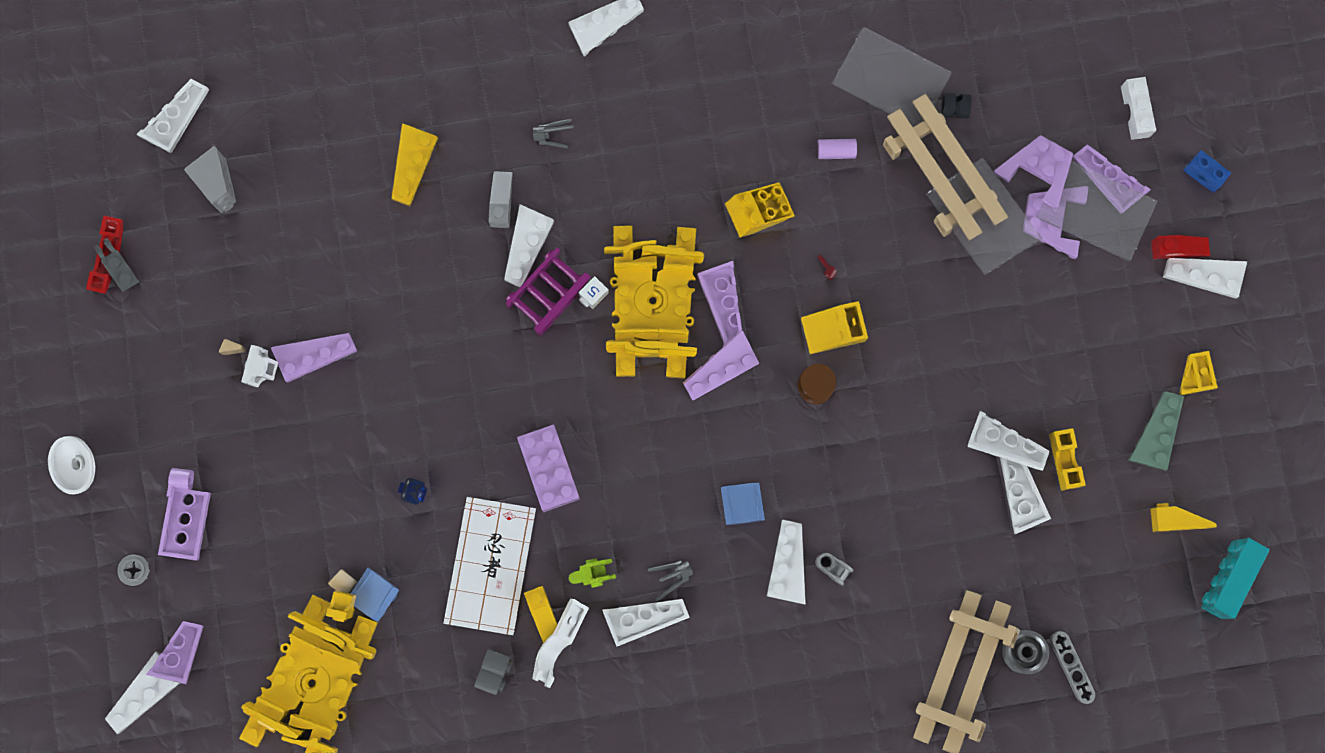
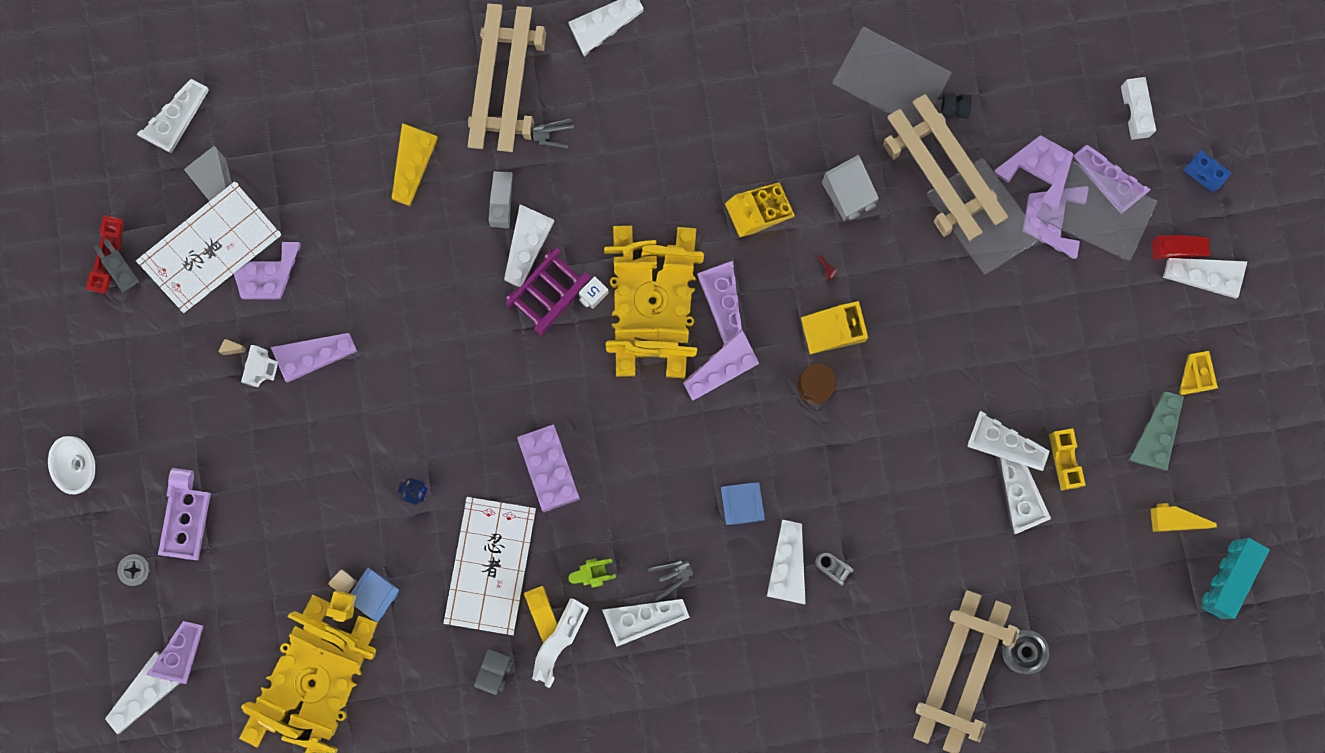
lavender brick [817,139,857,159] -> none
light grey beam [1050,631,1095,704] -> none
none -> clear piece [136,181,281,313]
none -> lavender wing [234,242,301,299]
none -> tan fence [468,3,546,152]
none -> light grey slope [822,155,879,221]

